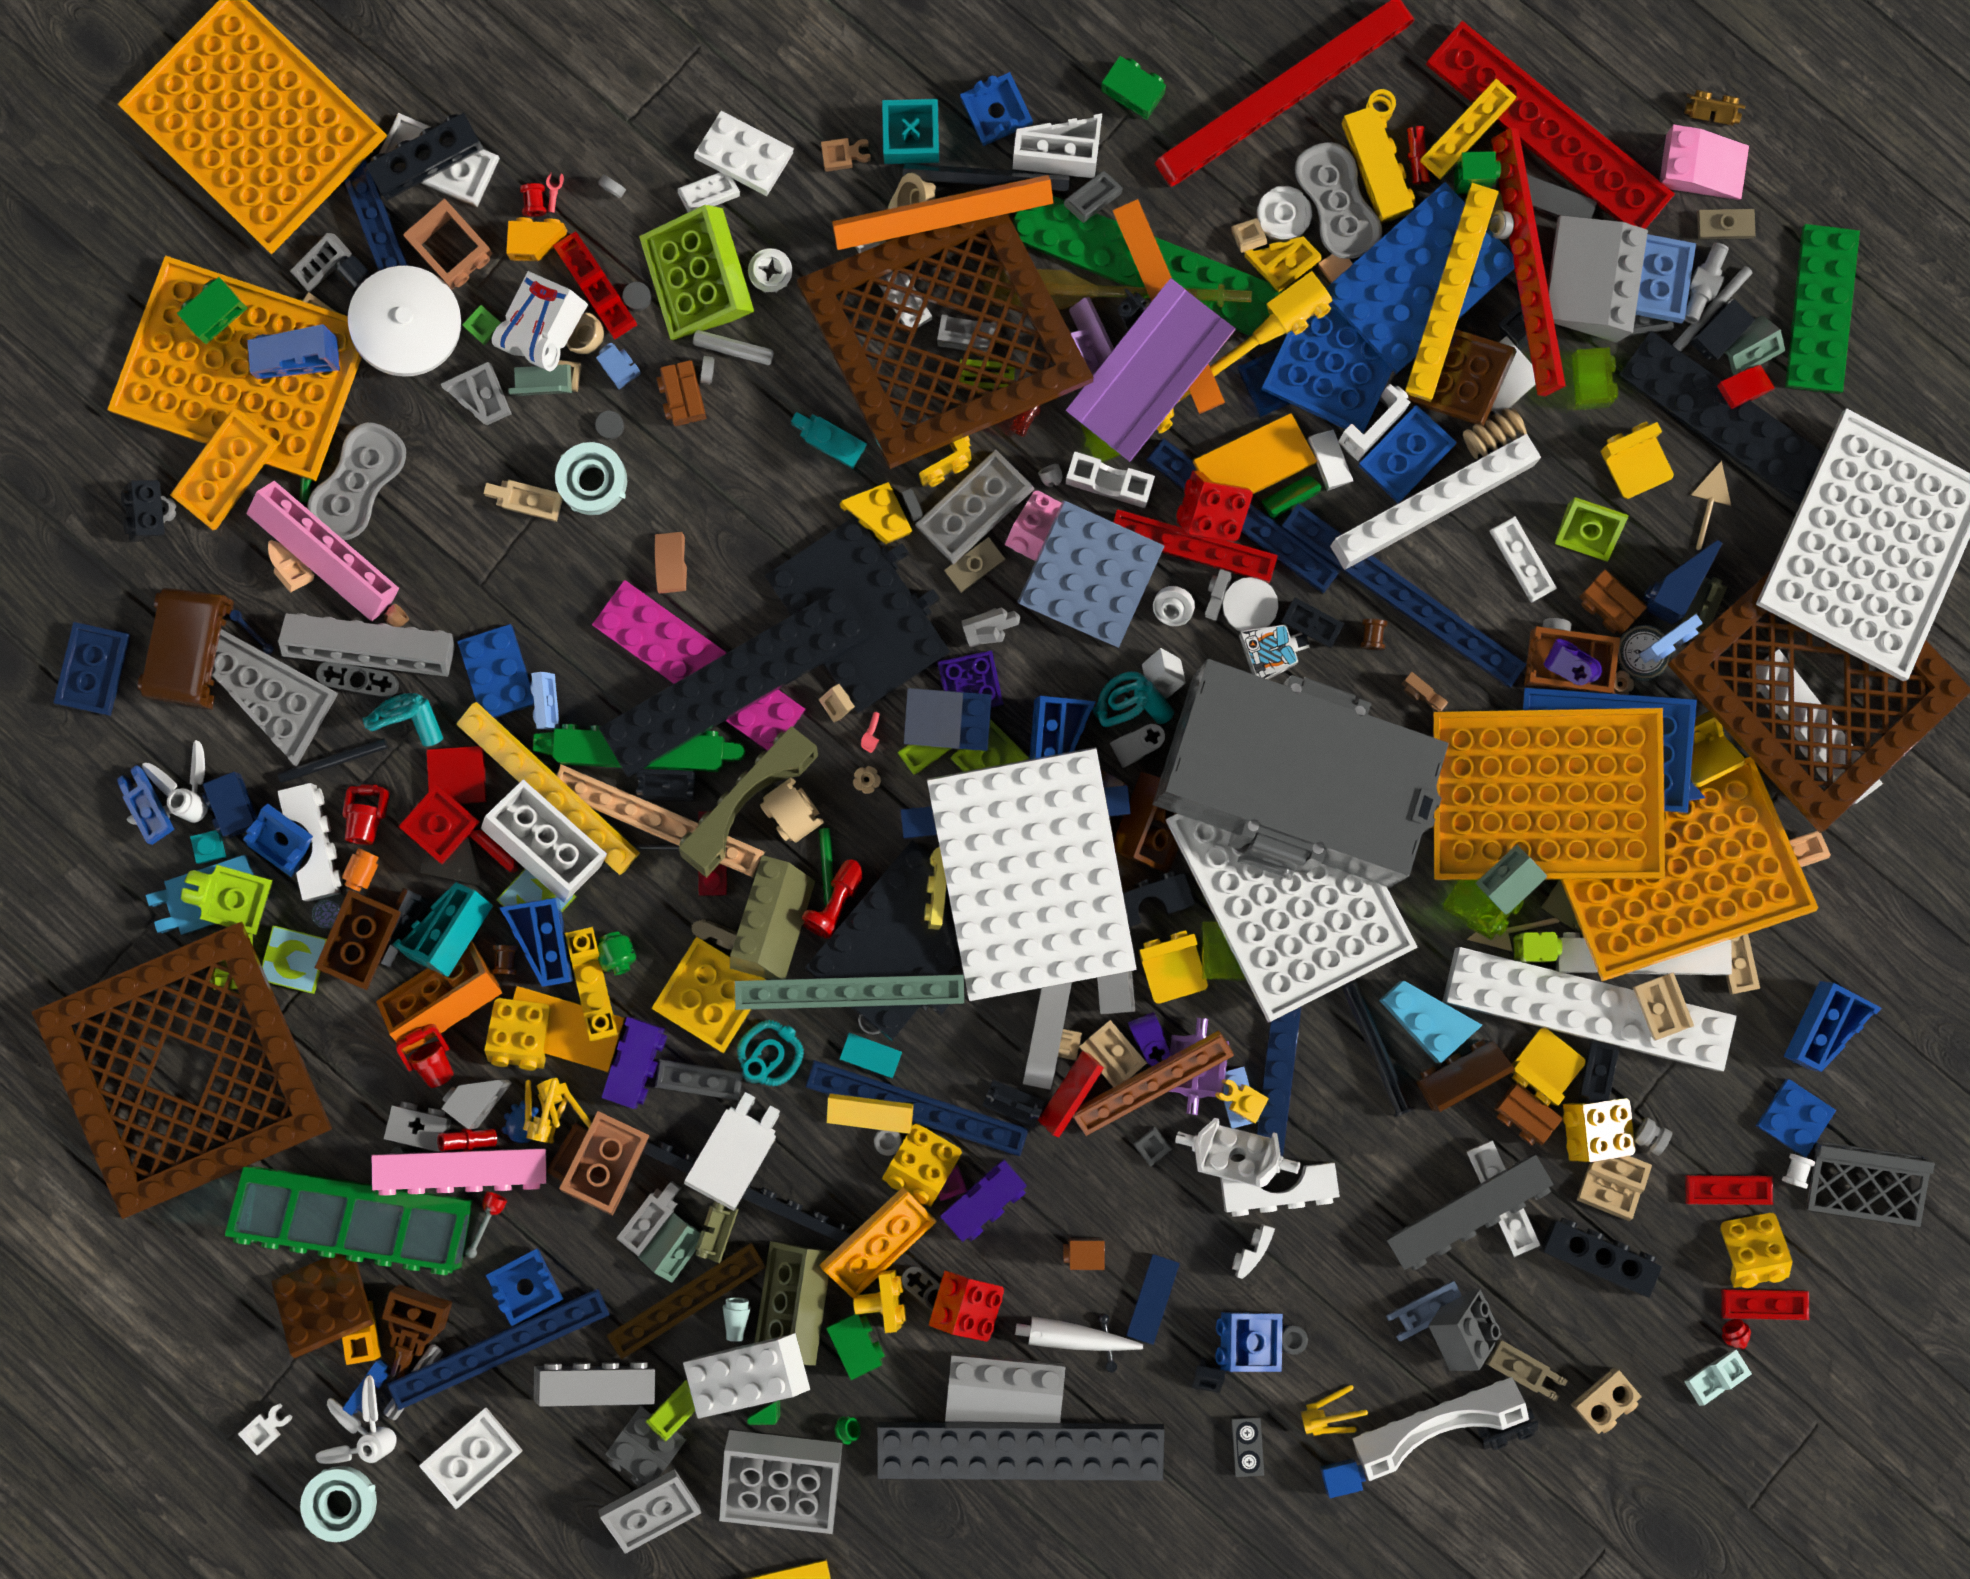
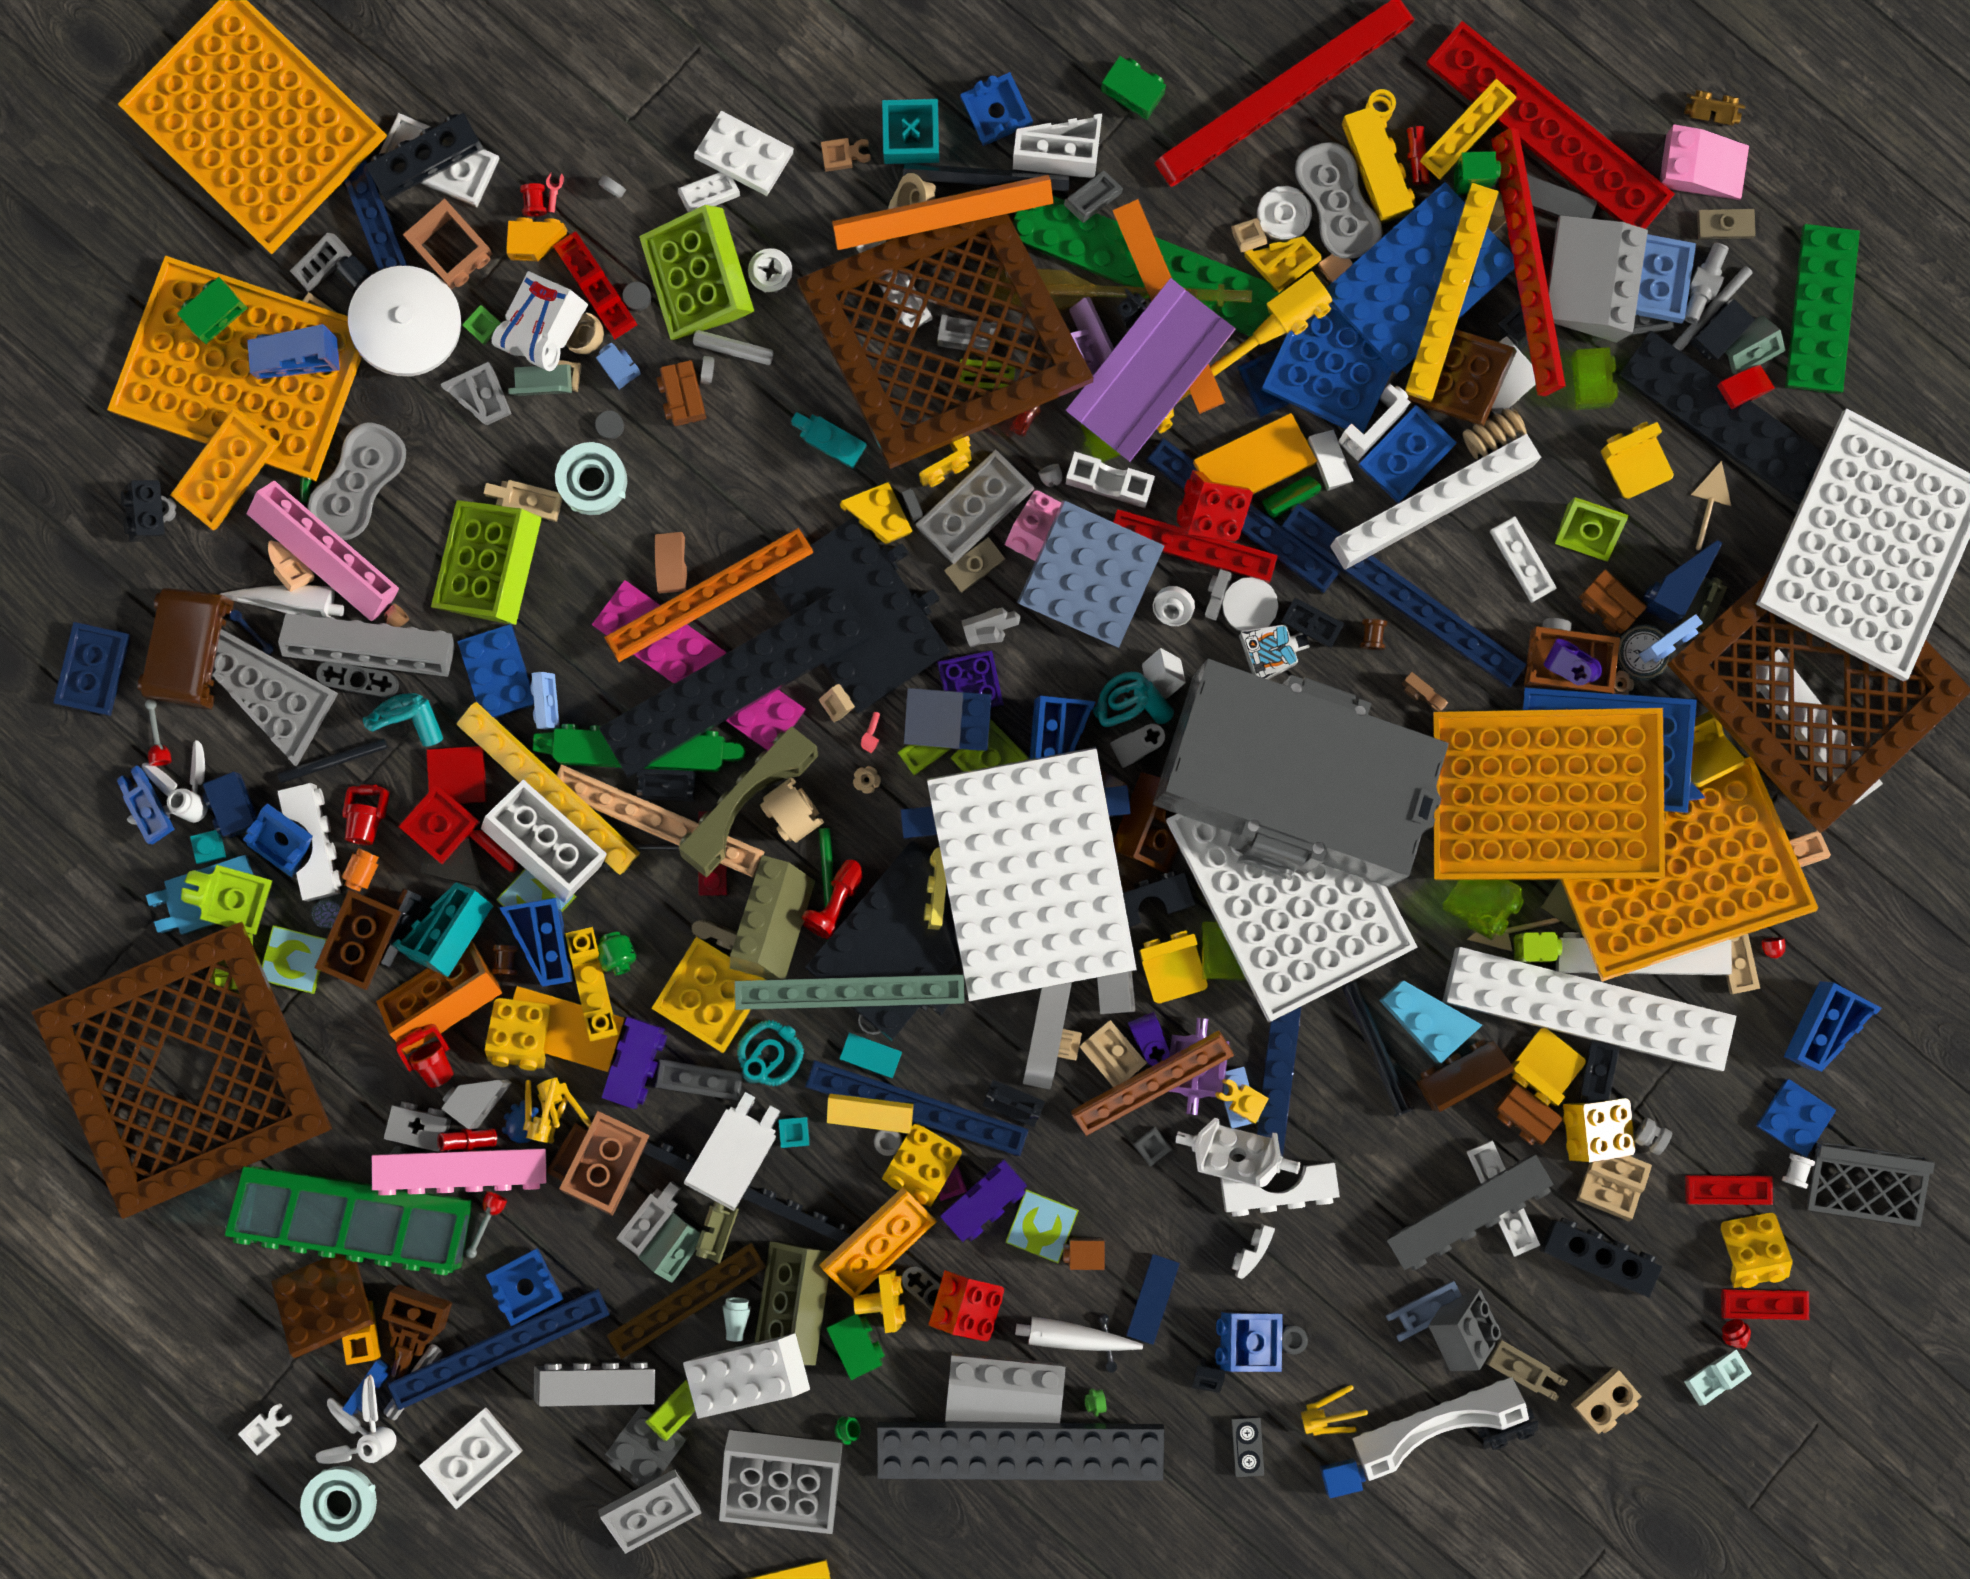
green slope [747,1400,780,1425] -> none
red tile [1038,1051,1104,1137] -> none
sand green panel [1476,844,1547,914] -> none
light grey tile [1488,210,1514,239] -> none
tan plate [1633,972,1694,1041] -> none
none -> hinge [145,699,172,766]
none -> white piece [220,585,344,618]
none -> lime slope [431,500,542,625]
none -> orange tile [604,528,813,662]
none -> teal plate [779,1117,810,1148]
none -> medium azure tile [1005,1189,1079,1263]
none -> bright green plate [1085,1388,1106,1417]
none -> red hinge [1762,937,1786,959]

